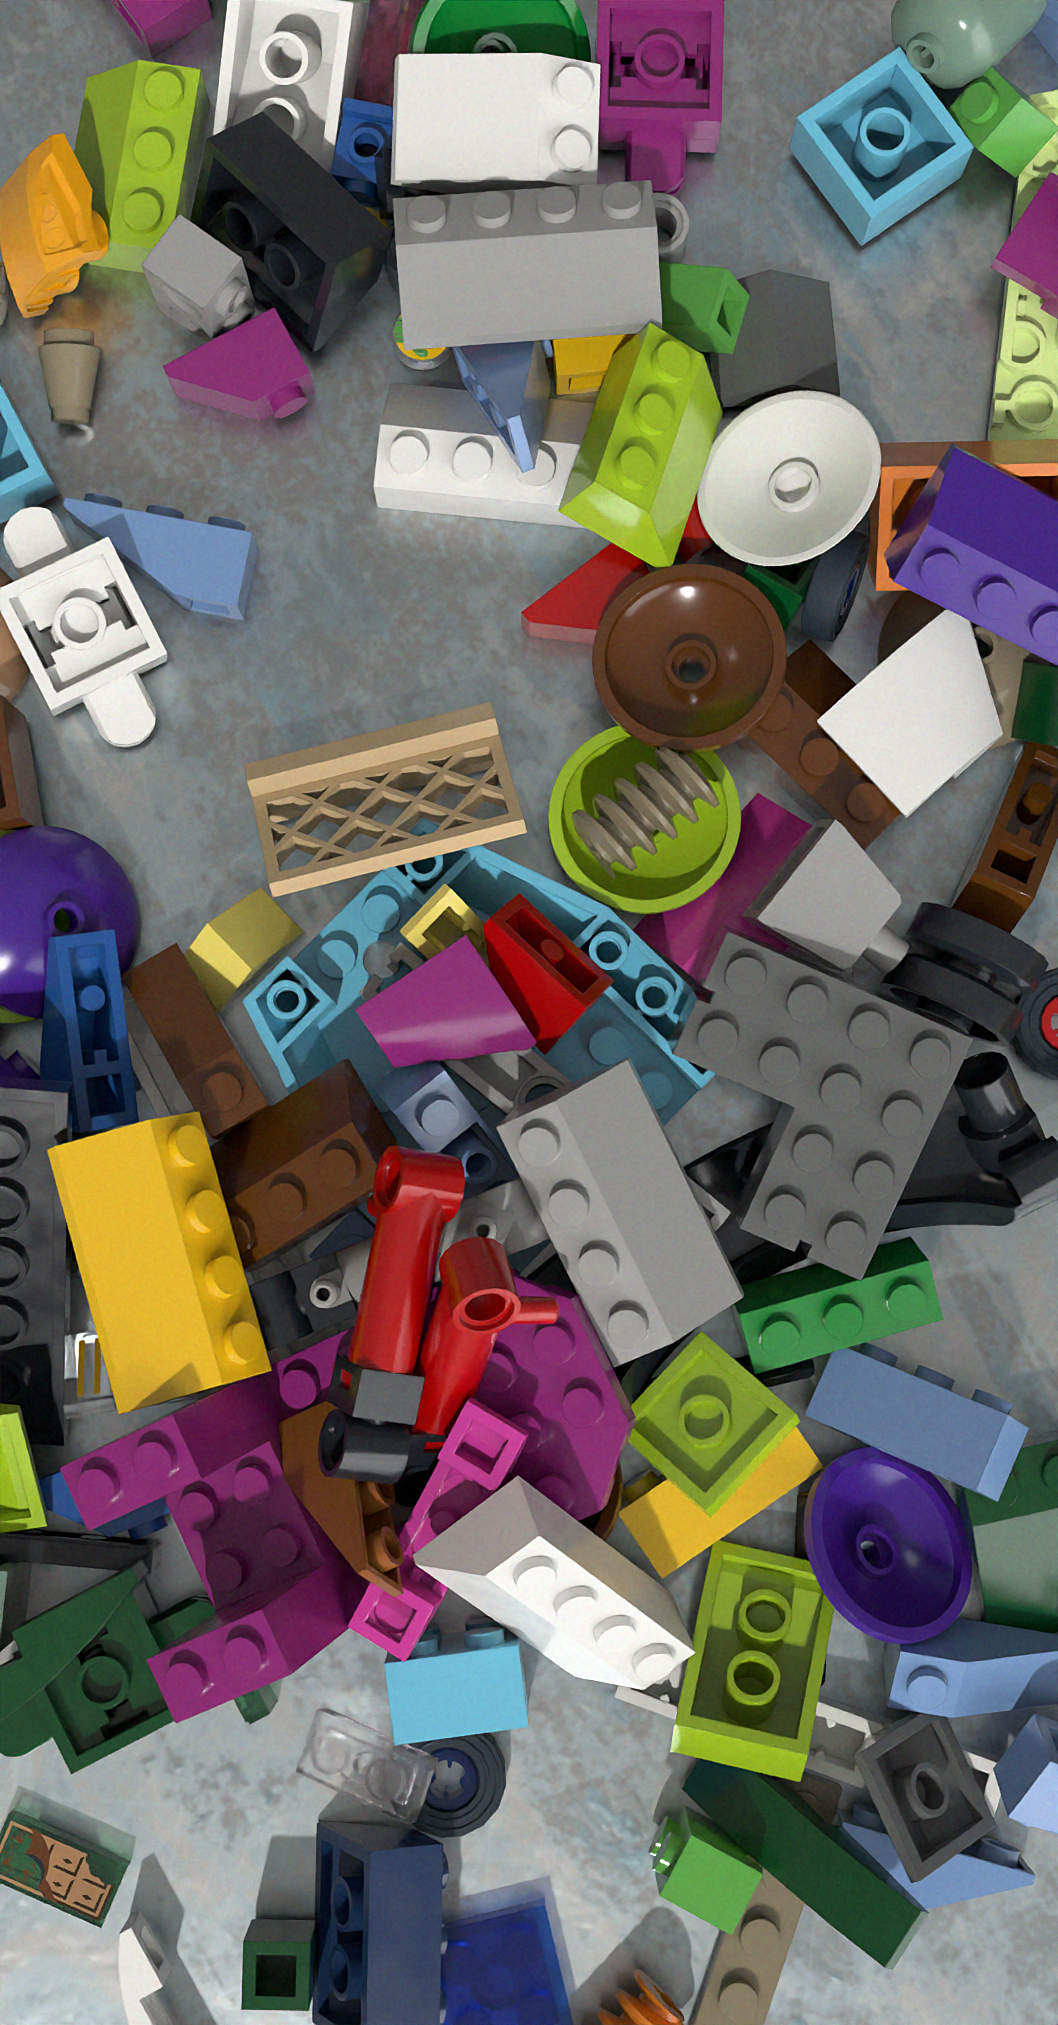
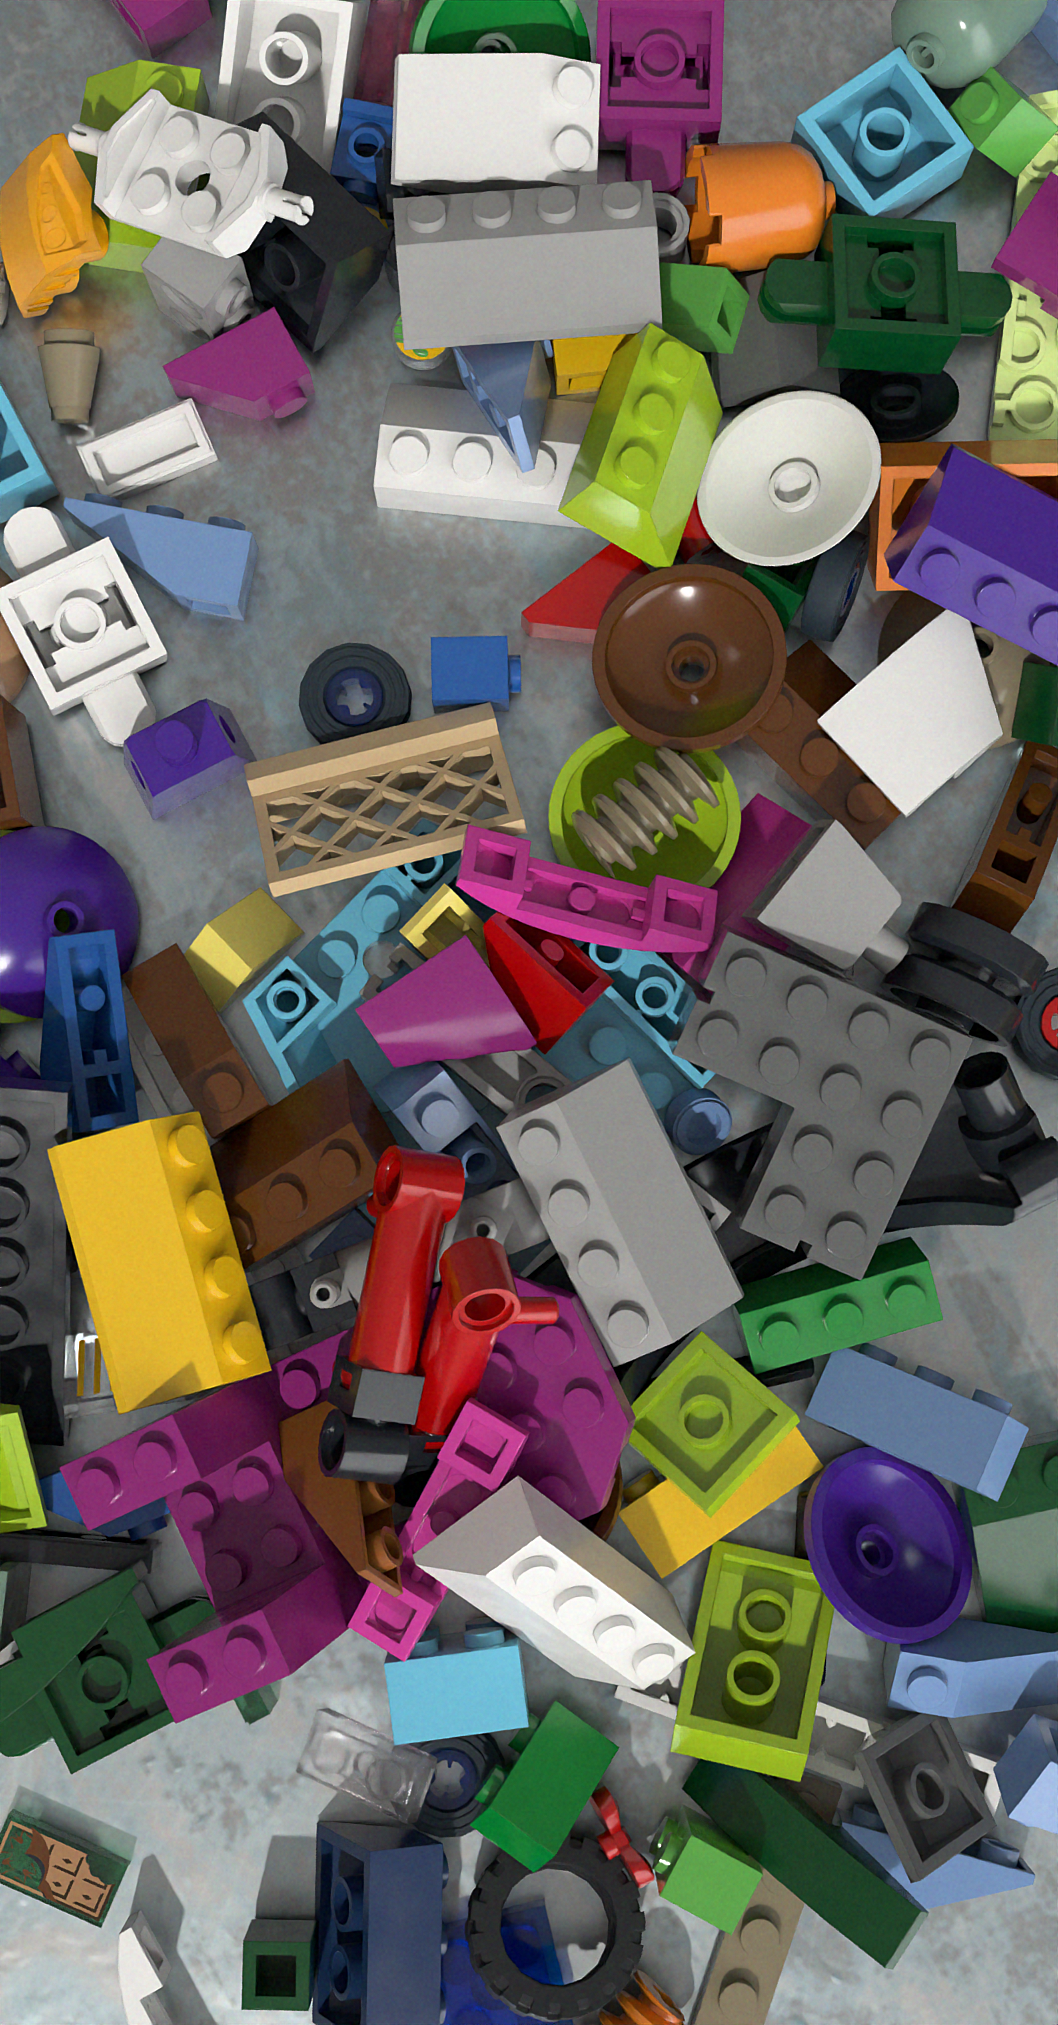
none -> white plate [68,88,314,258]
none -> white tile [76,398,218,501]
none -> dark purple torso [124,698,257,820]
none -> black bush [299,643,412,745]
none -> blue brick [431,636,521,713]
none -> dark pink slope [456,824,718,953]
none -> black tyre [464,1833,646,2022]
none -> green brick [470,1700,620,1873]
none -> red piece [589,1786,655,1889]
none -> medium blue tile [664,1088,732,1155]
none -> orange cylinder [684,141,836,273]
none -> dark green brick [757,214,1013,374]
none -> black dish [840,369,959,443]

